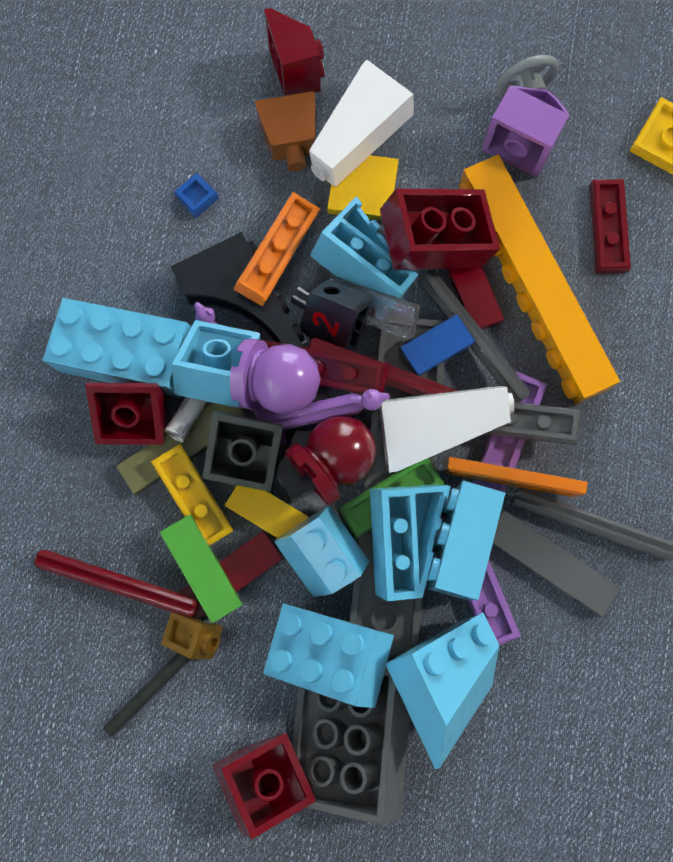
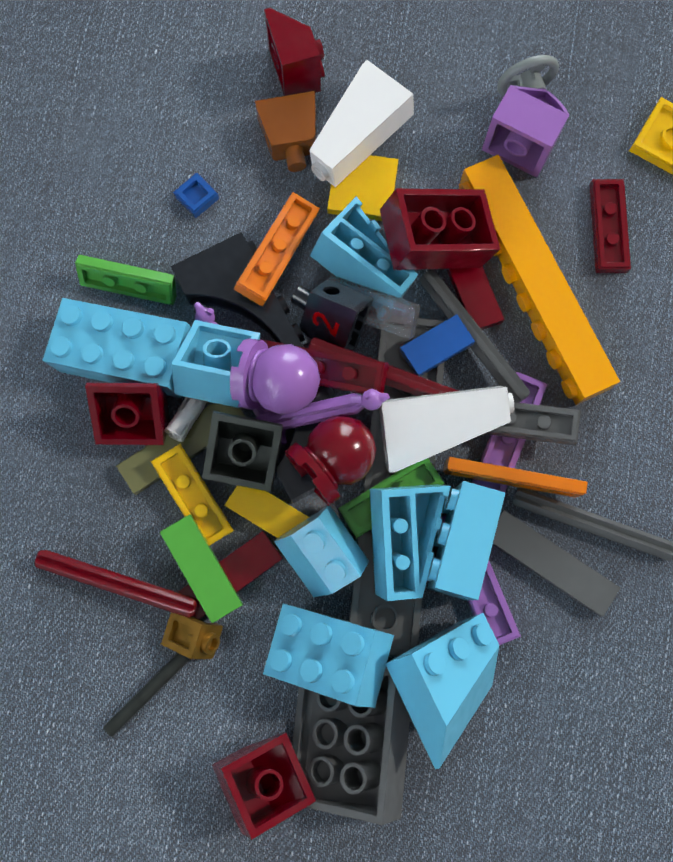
none -> bright green tile [75,255,177,305]

